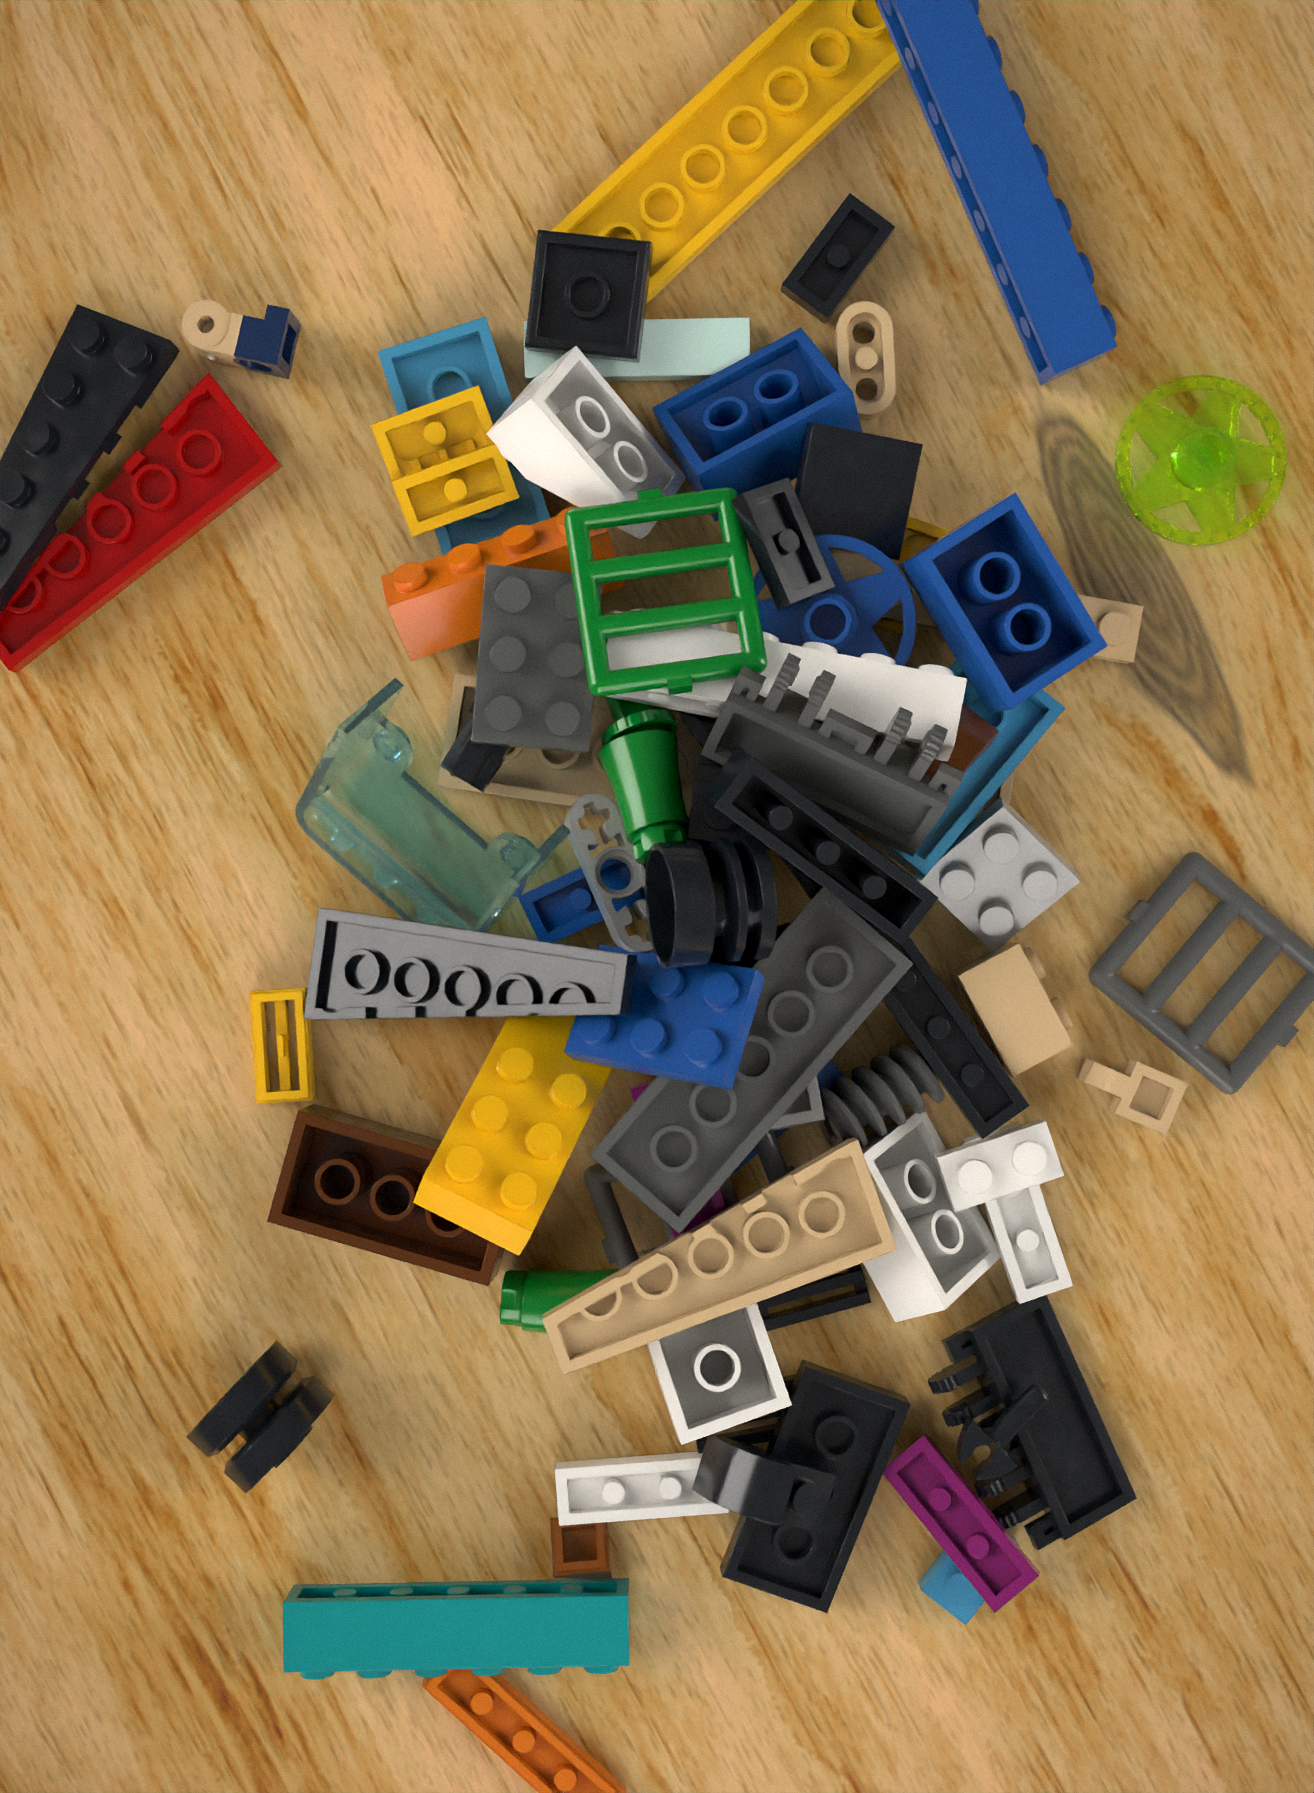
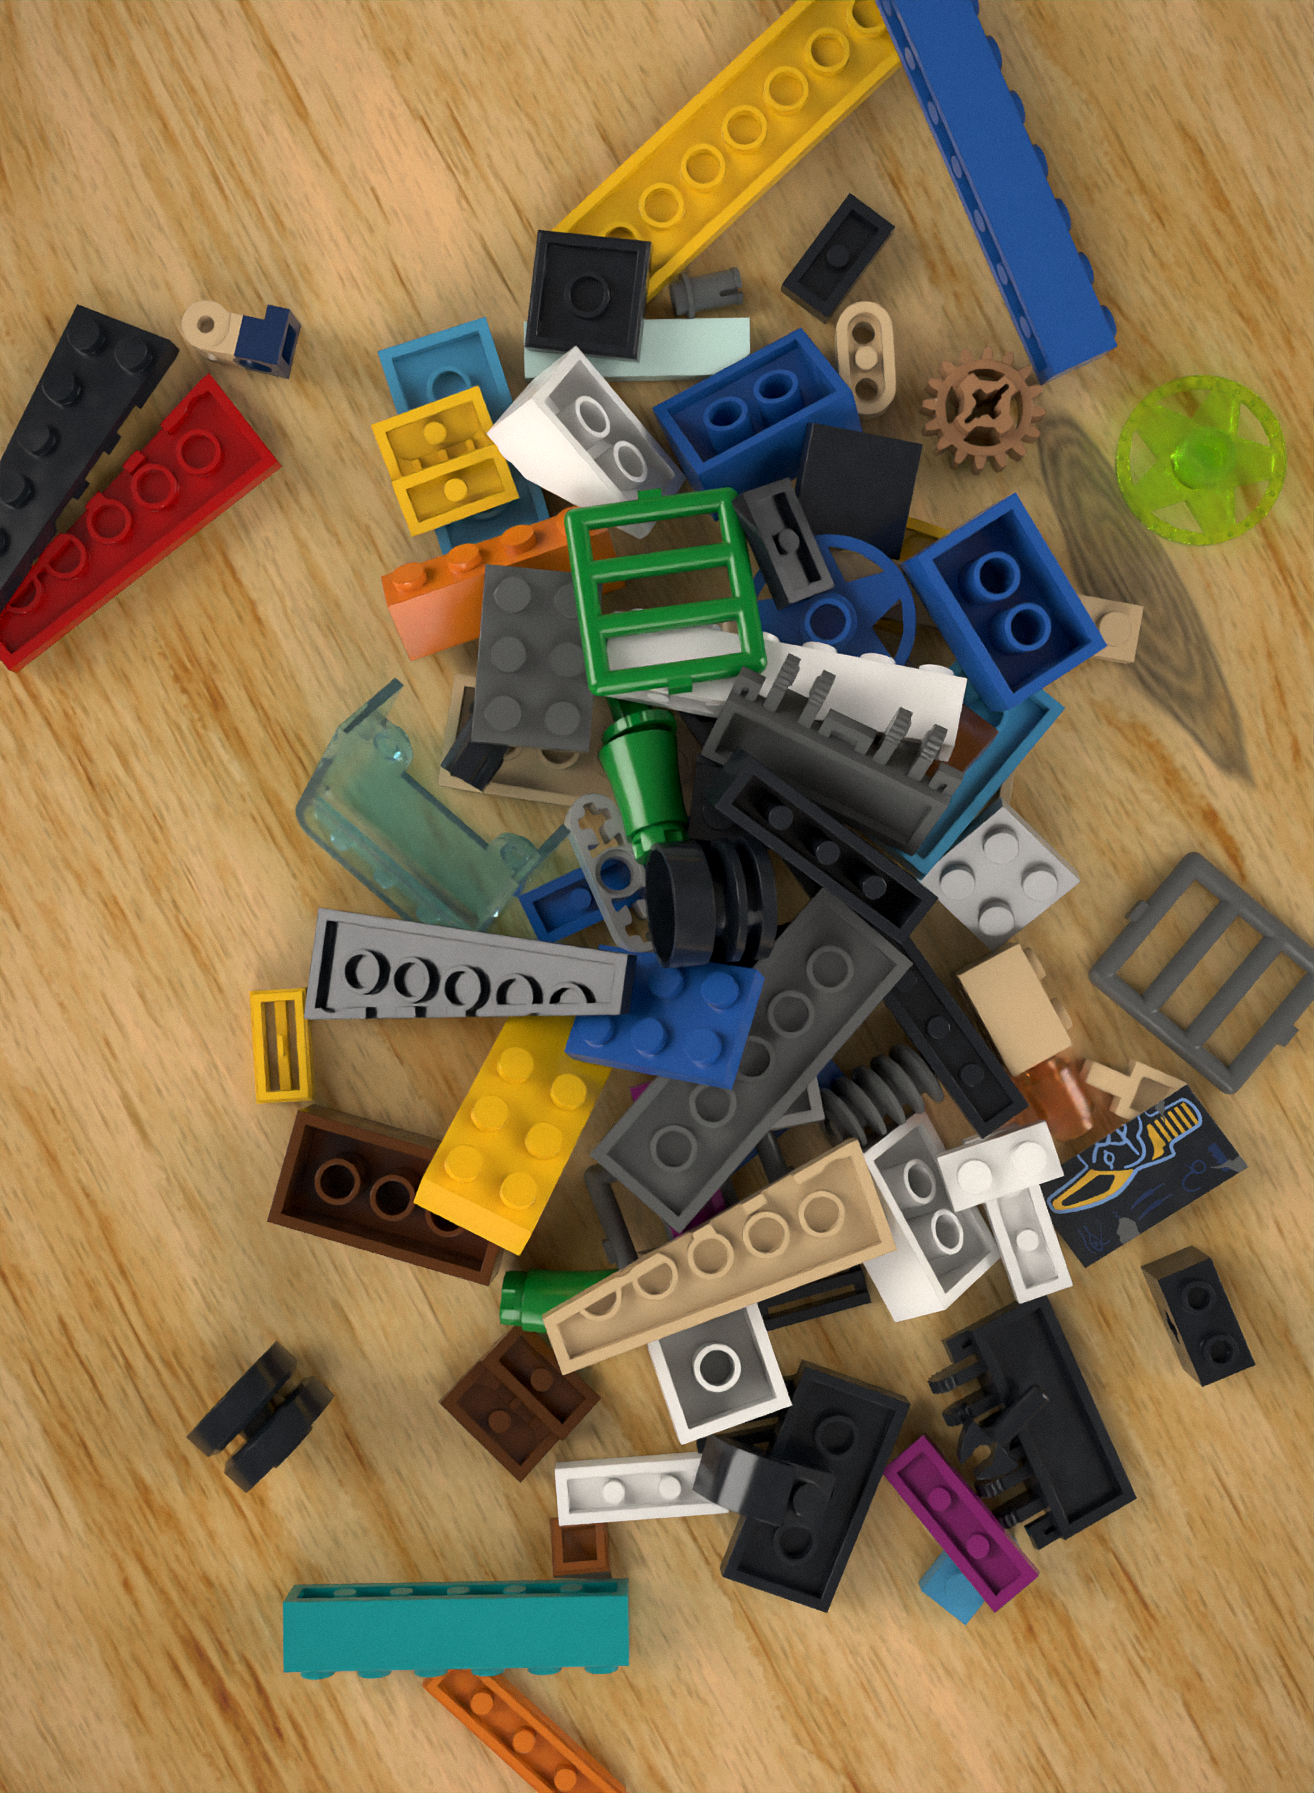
none -> reddish brown slope [438,1325,601,1483]
none -> dark grey pin [669,267,743,319]
none -> medium nougat gear [919,346,1046,475]
none -> clear orange brick [1019,1055,1097,1142]
none -> black sticker [1039,1084,1248,1268]
none -> black brick [1141,1245,1256,1387]

